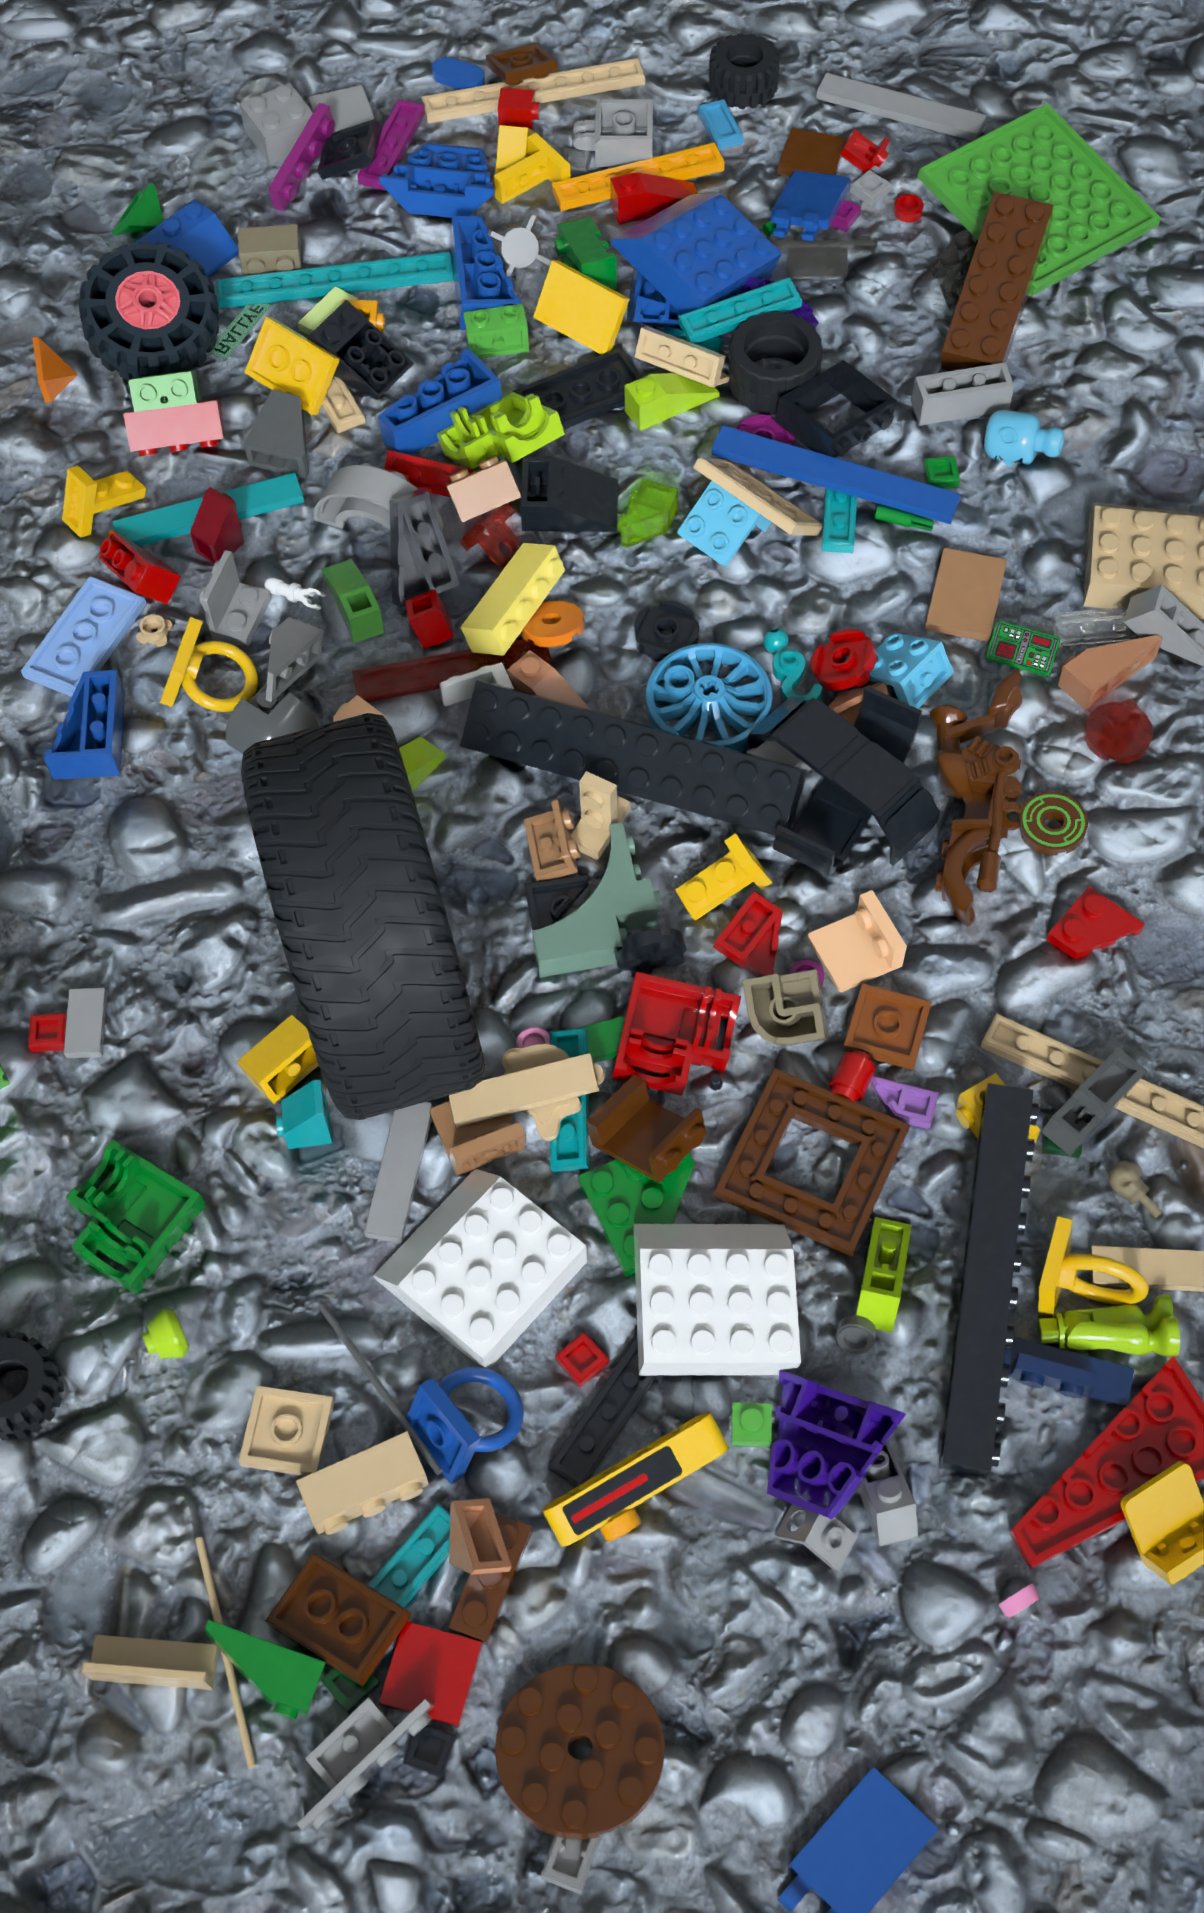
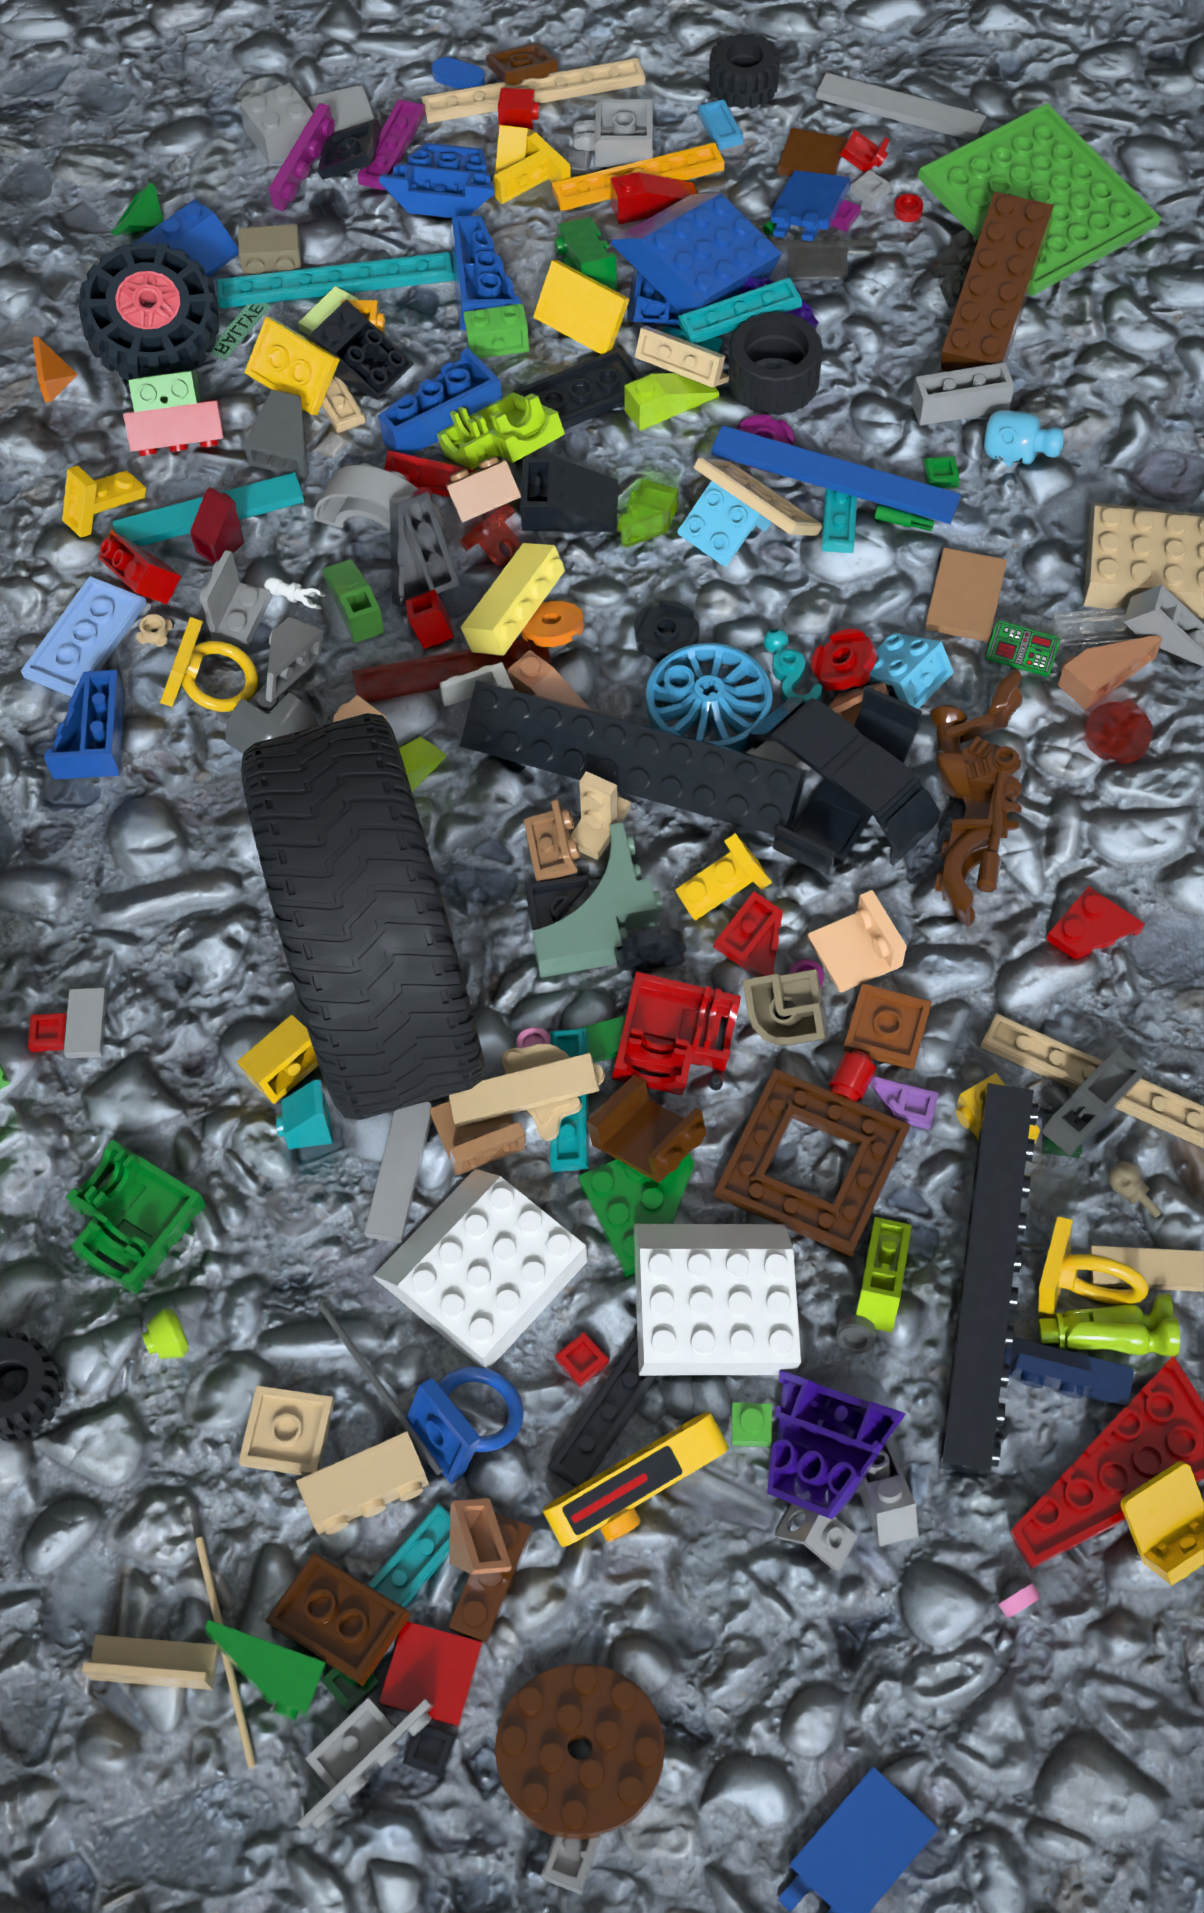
piece [487,214,551,277] -> none
black window [775,360,897,458] -> none
reddish brown tile [1018,792,1088,856] -> none

